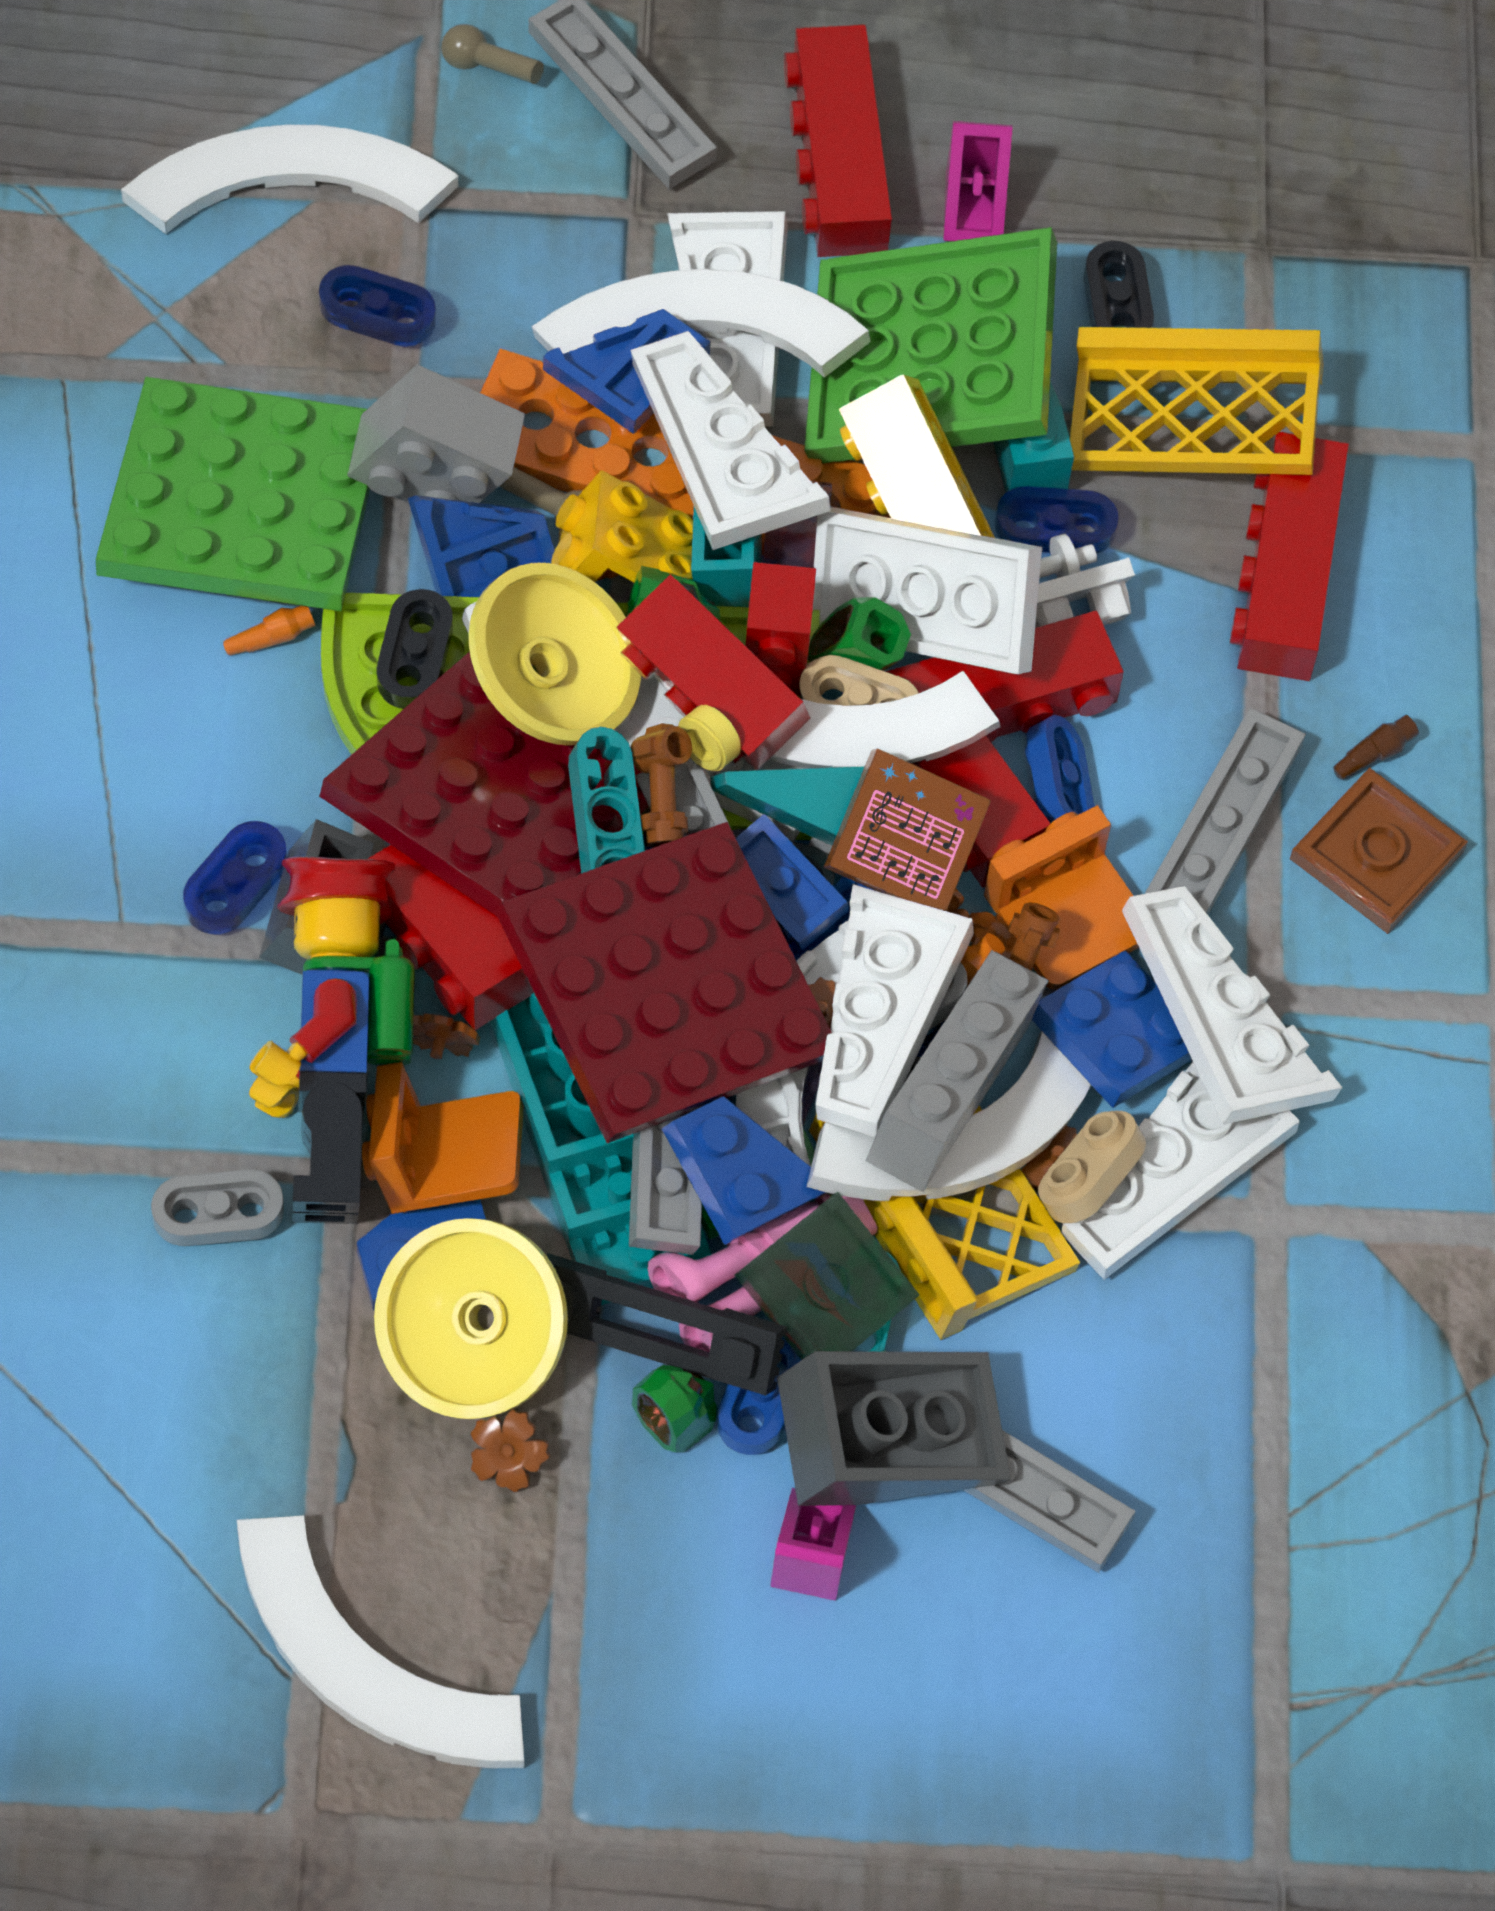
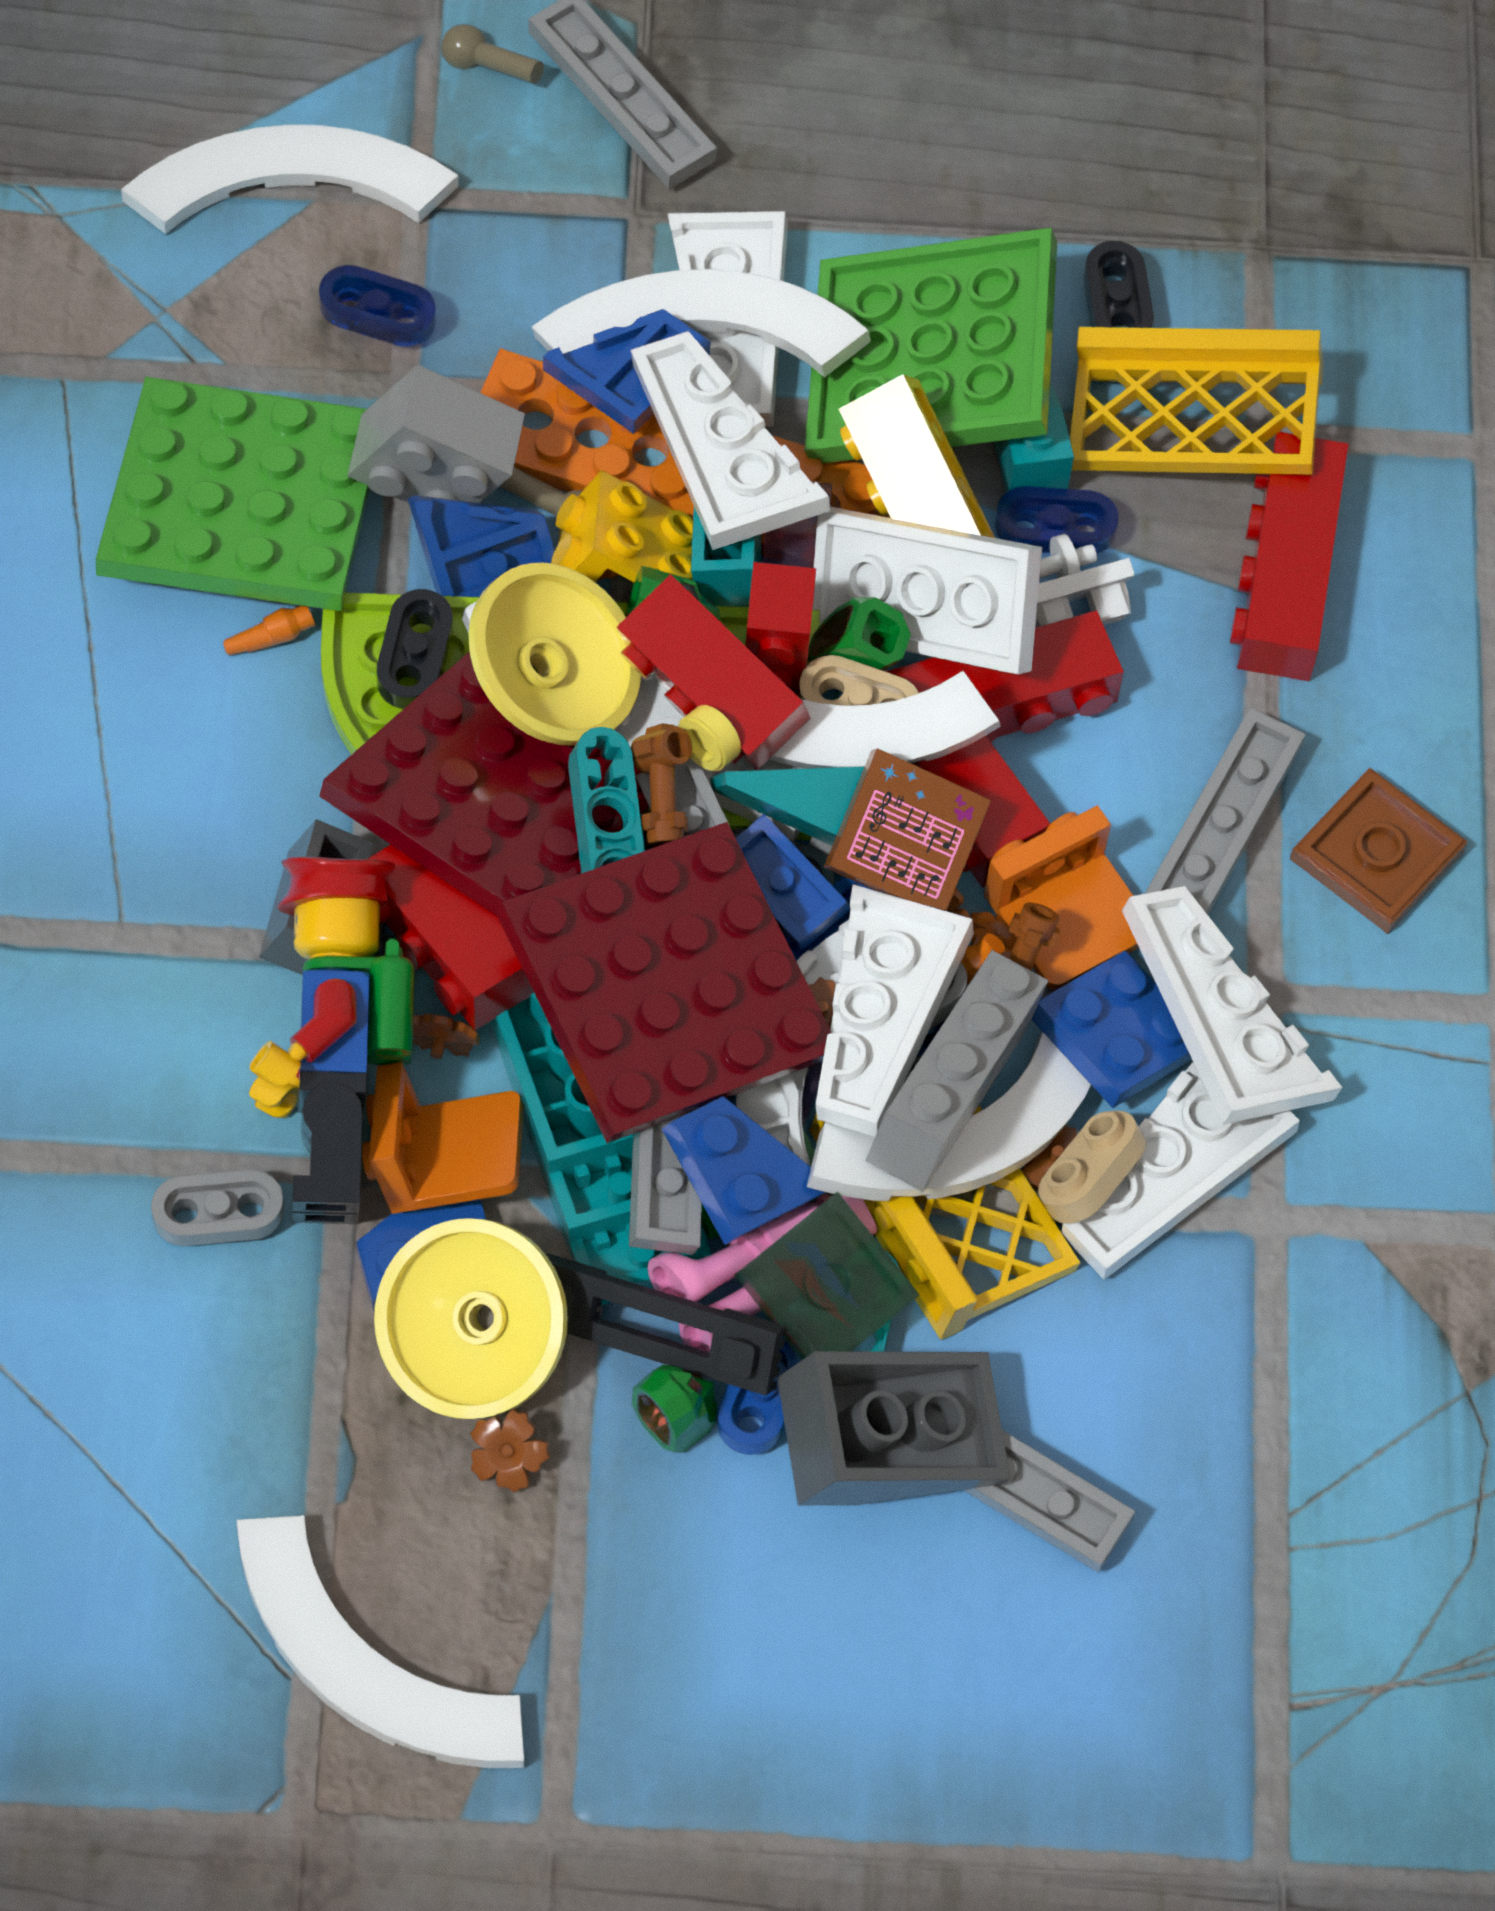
clear blue plate [183,821,287,935] -> none
dark pink slope [770,1488,856,1601] -> none
red brick [784,24,892,257] -> none
dark pink slope [943,121,1013,241] -> none
blue plate [1025,715,1095,824] -> none
reddish brown piece [1333,715,1419,780] -> none

